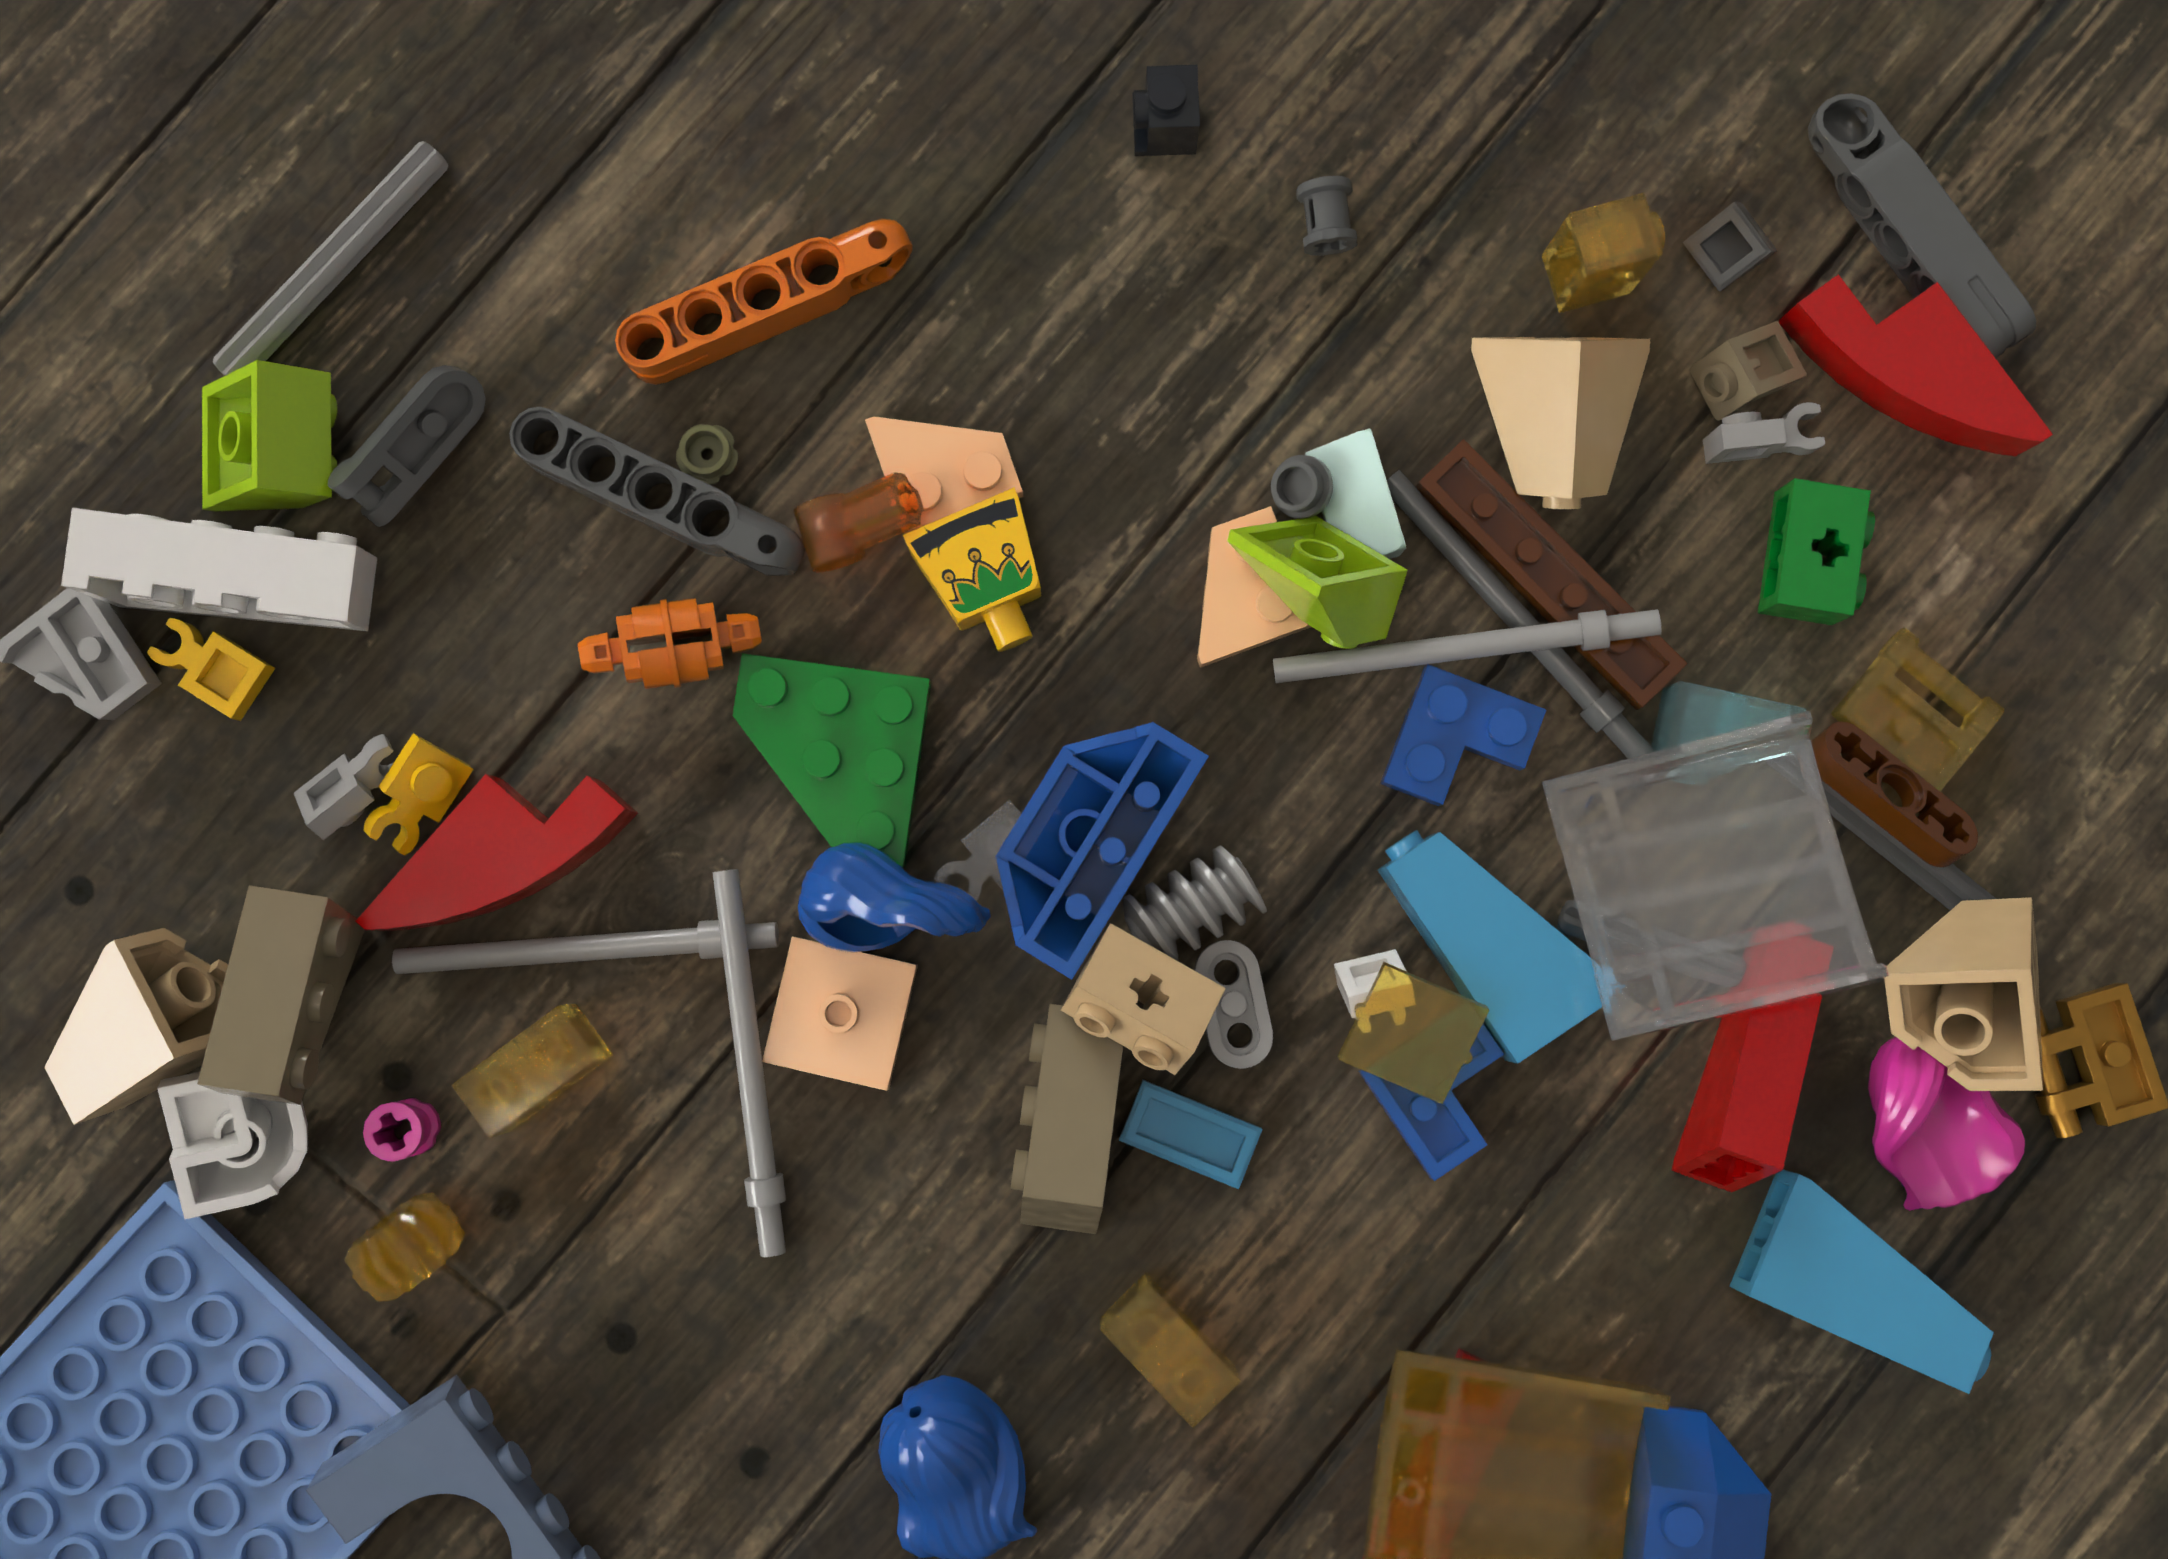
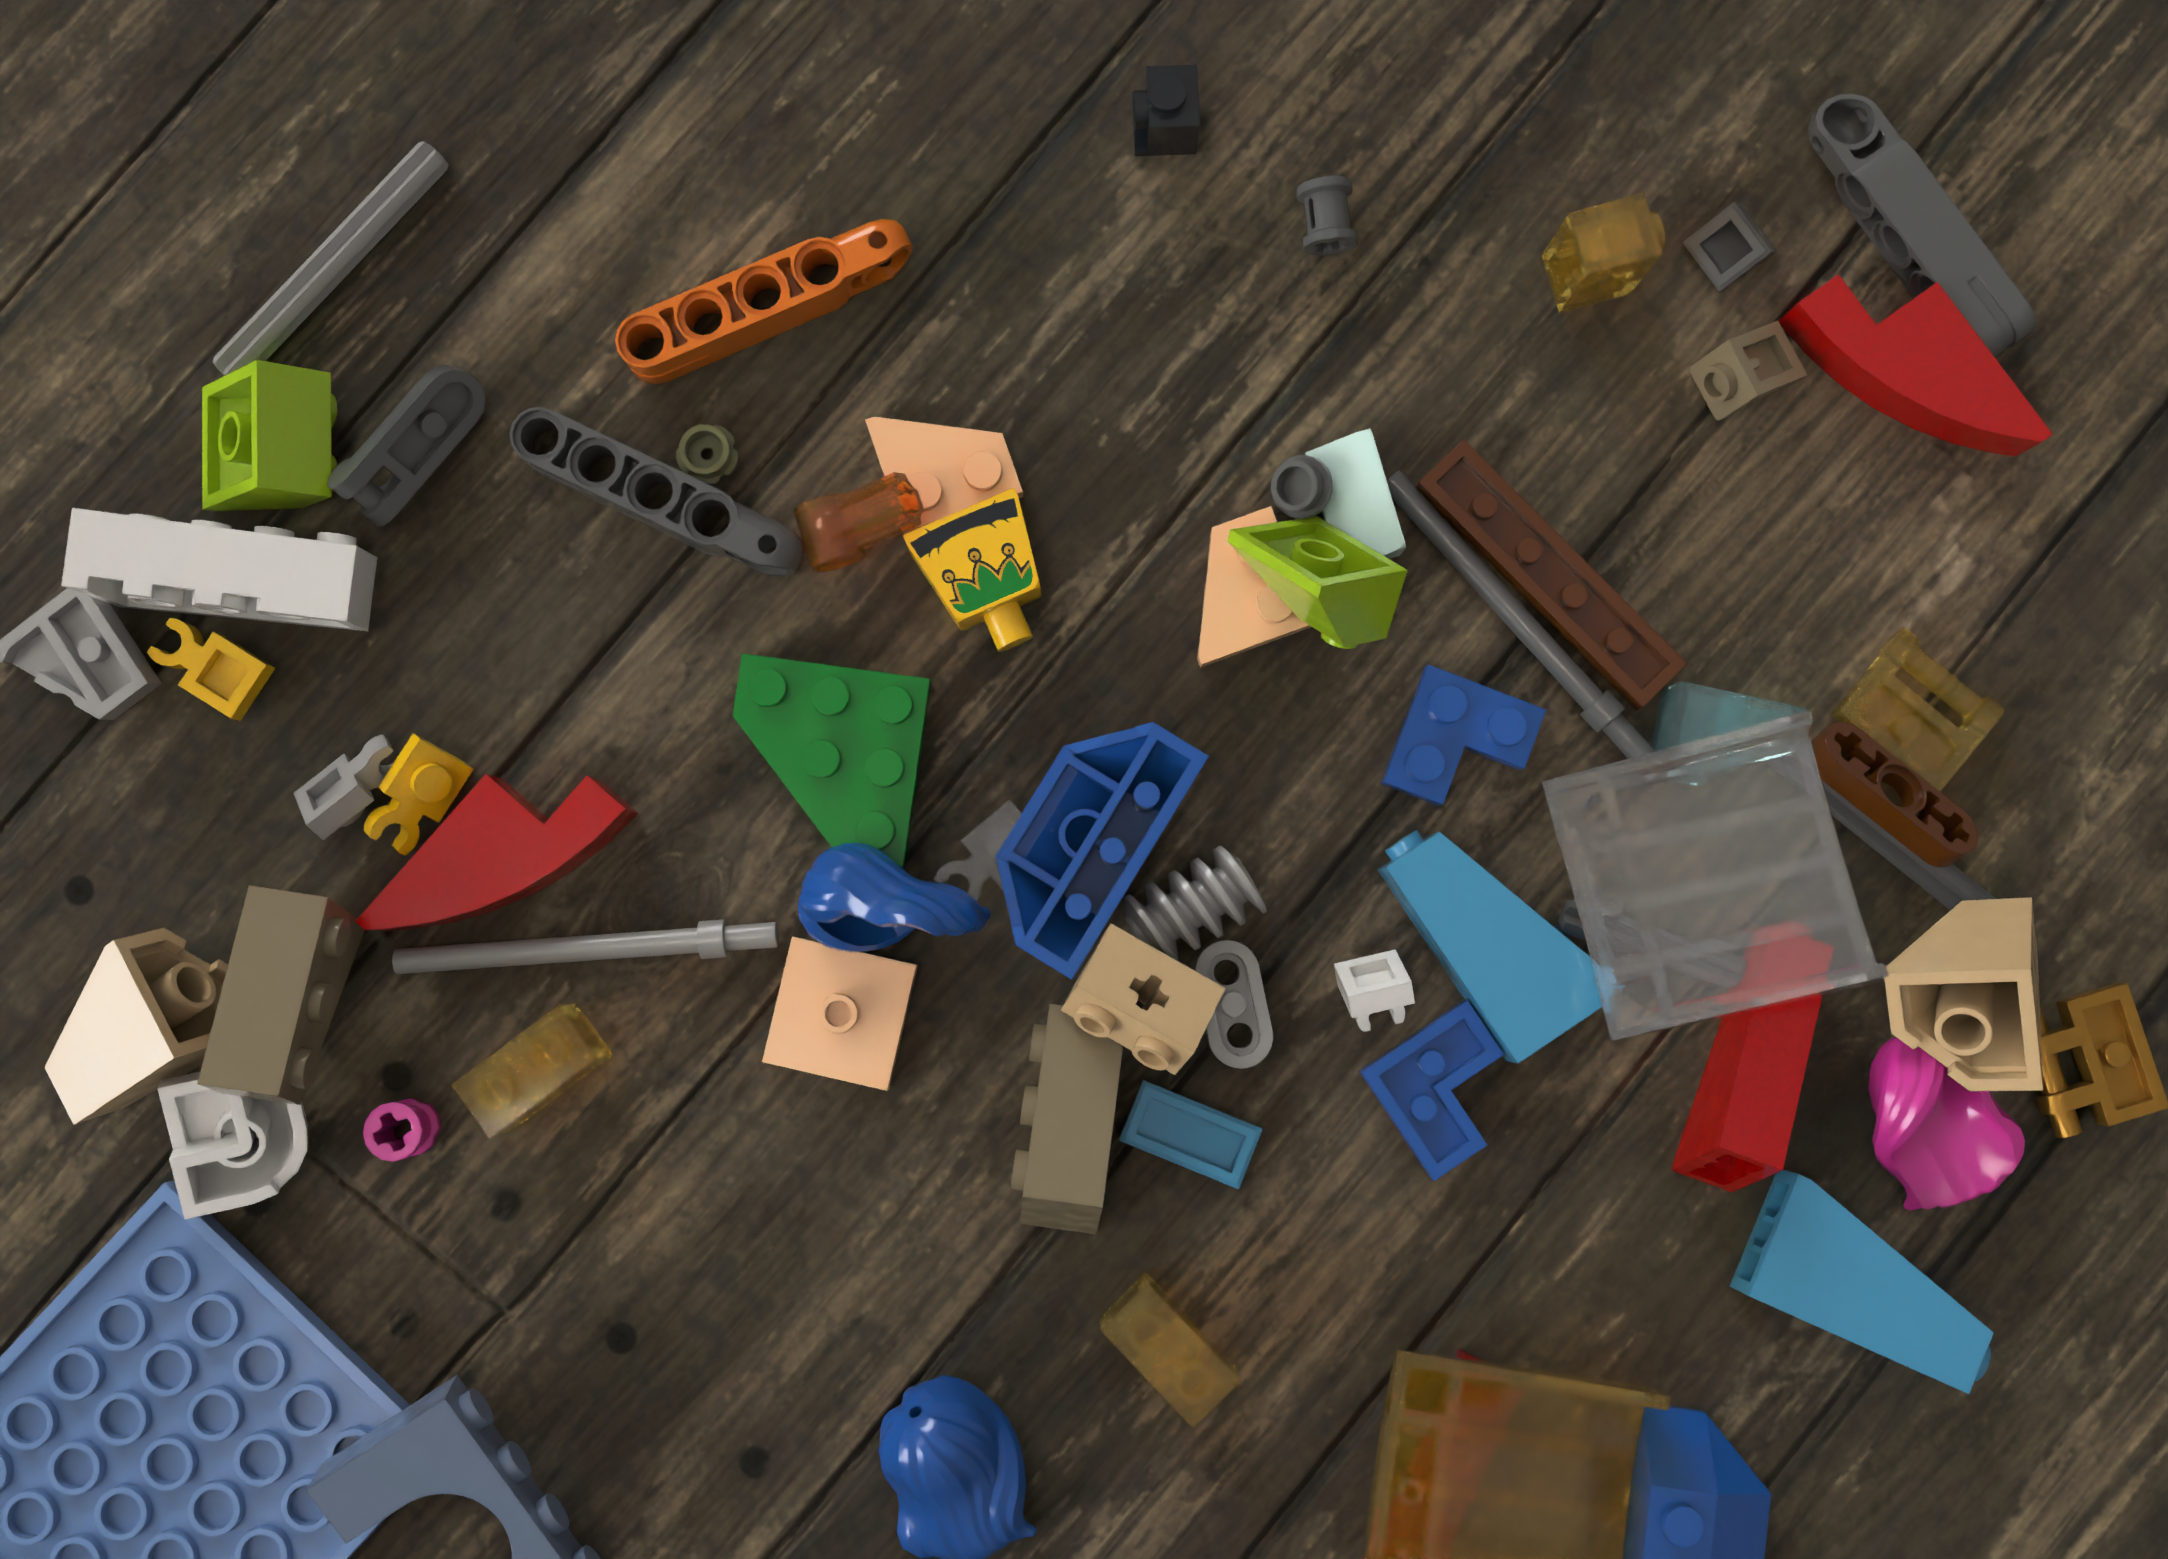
clear yellow gear [344,1192,465,1302] -> none
orange piece [578,598,762,689] -> none
light grey bar [712,869,786,1257] -> none
light grey bar [1273,609,1661,683] -> none
clear yellow piece [1338,962,1489,1104] -> none
tan slope [1471,337,1650,509] -> none
light grey plate [1703,402,1825,464] -> none
green brick [1758,478,1875,625] -> none

